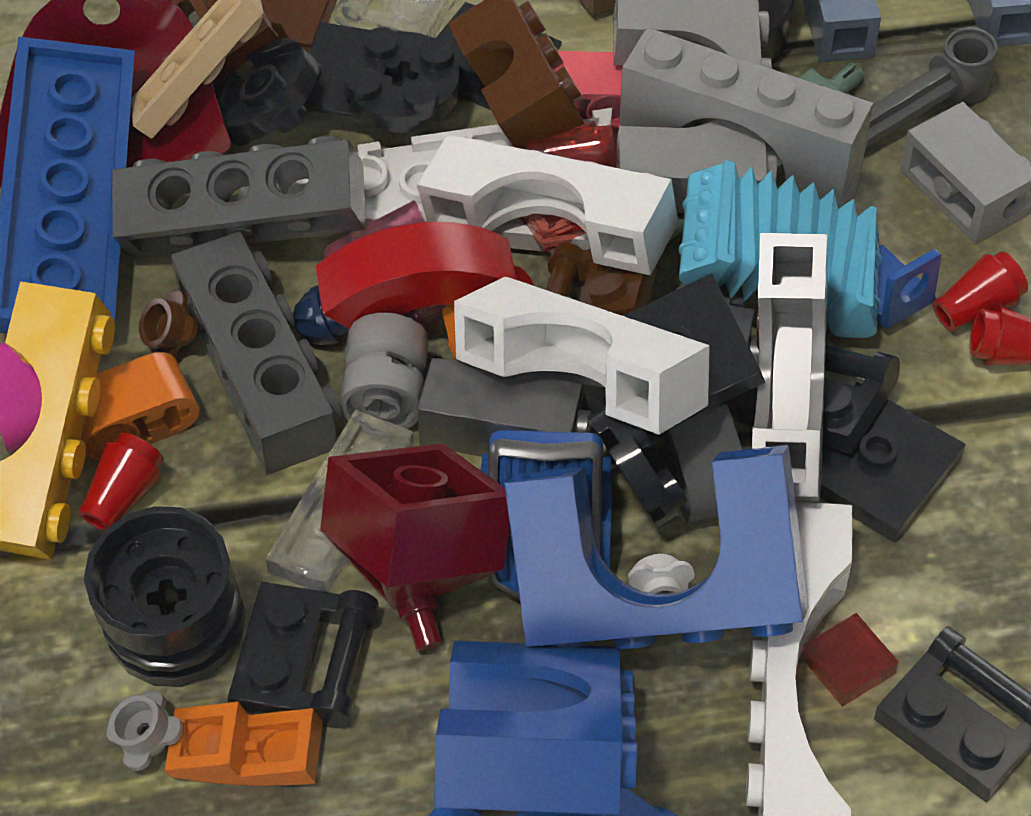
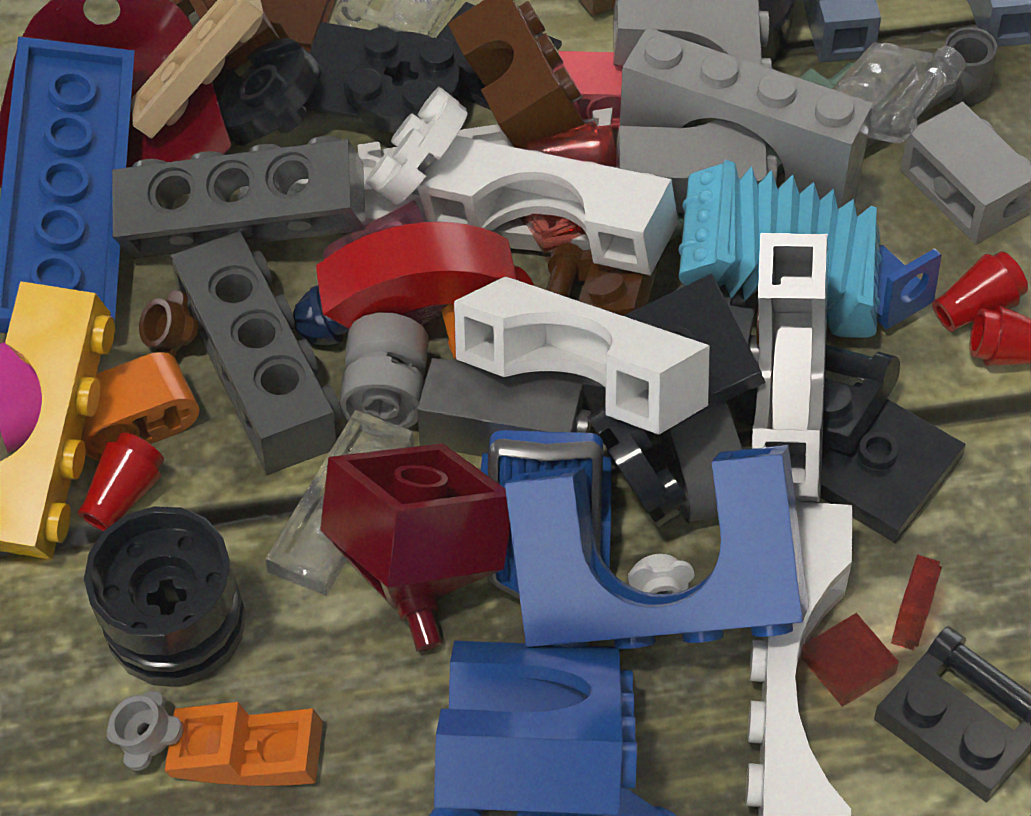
black plate [227,581,379,728] -> none
none -> white plate [365,87,468,205]
none -> clear plate [832,42,966,143]
none -> clear red tile [891,554,942,650]

